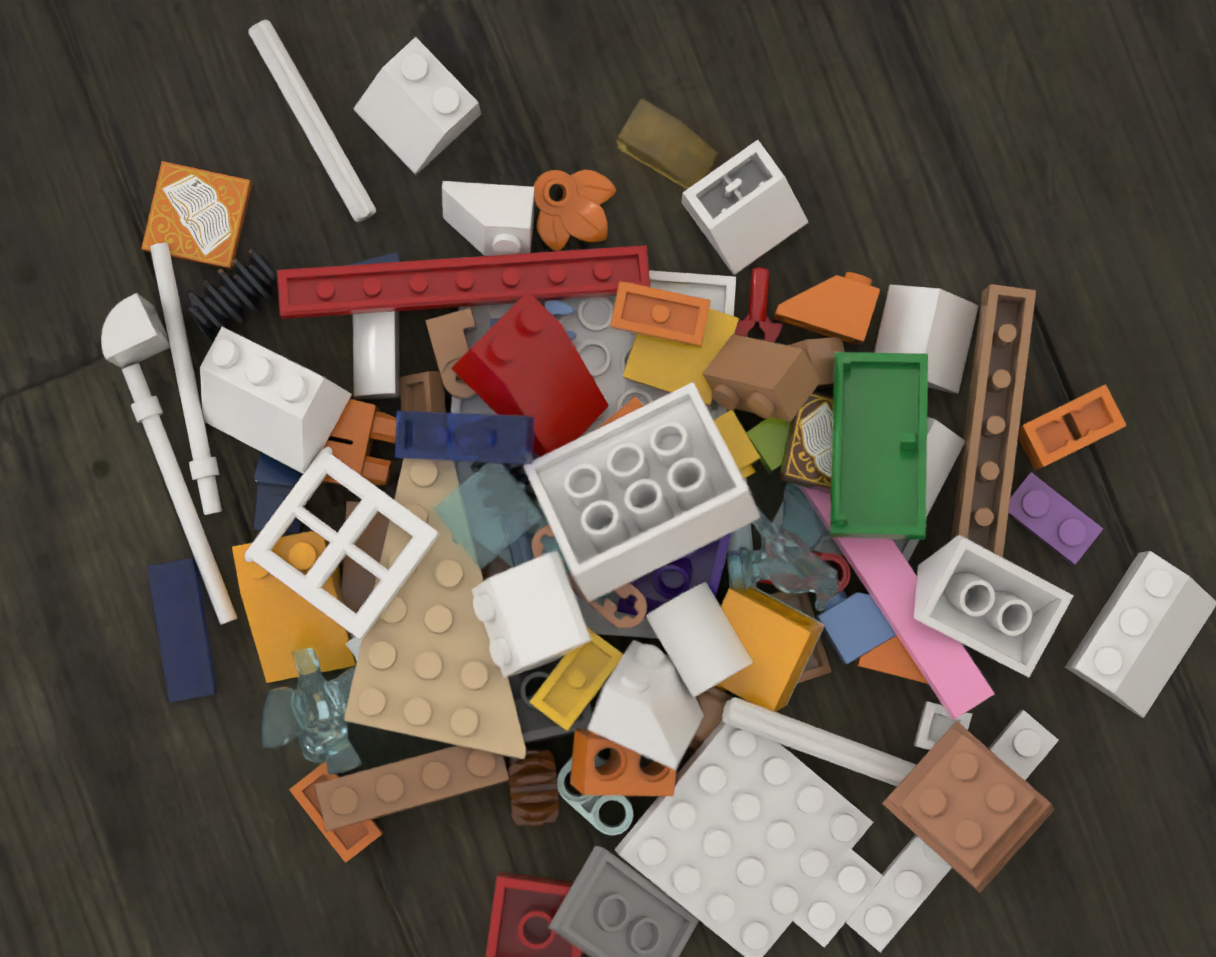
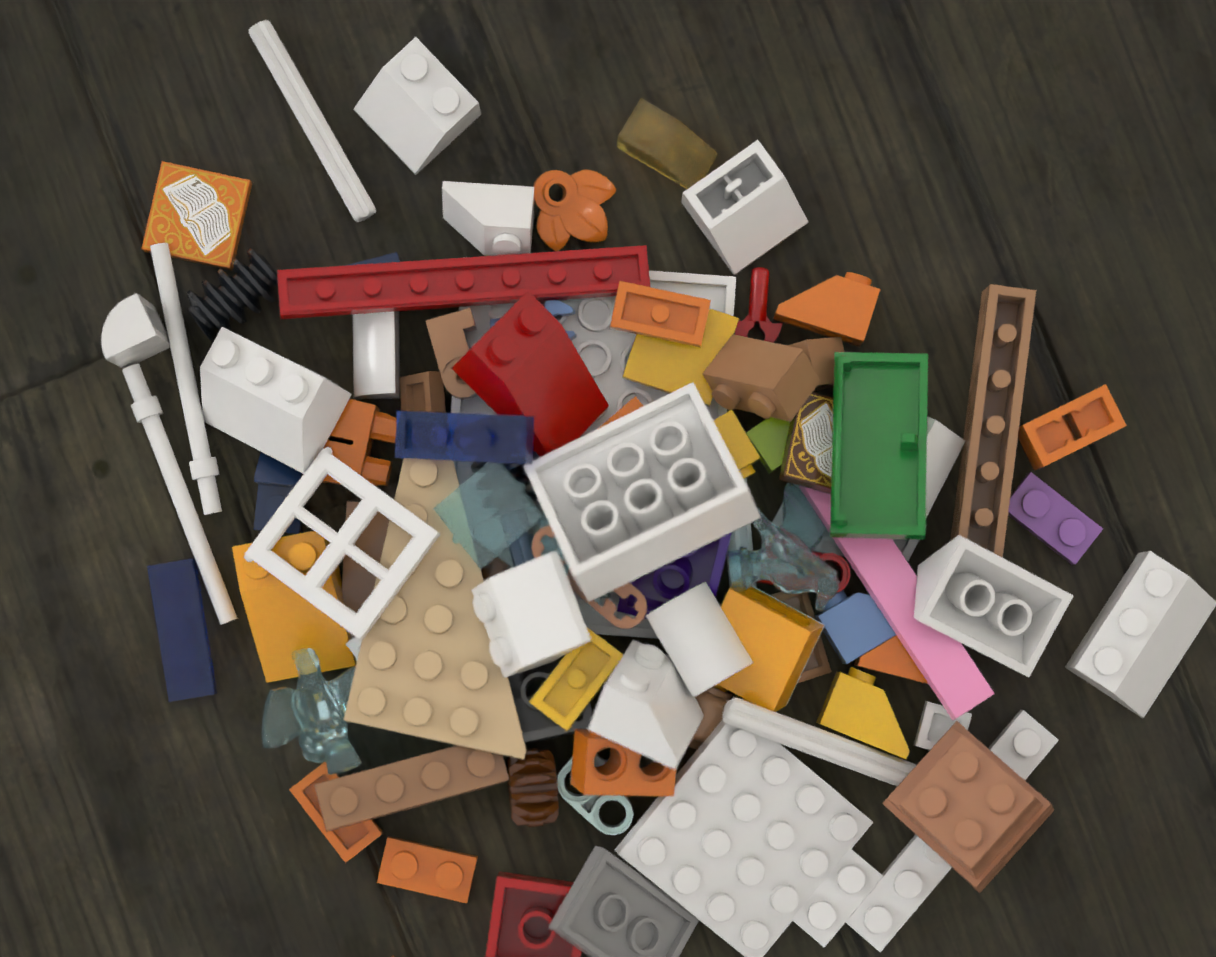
white slope [873,285,979,394] -> none
none -> orange plate [377,836,478,903]
none -> yellow slope [816,667,910,759]

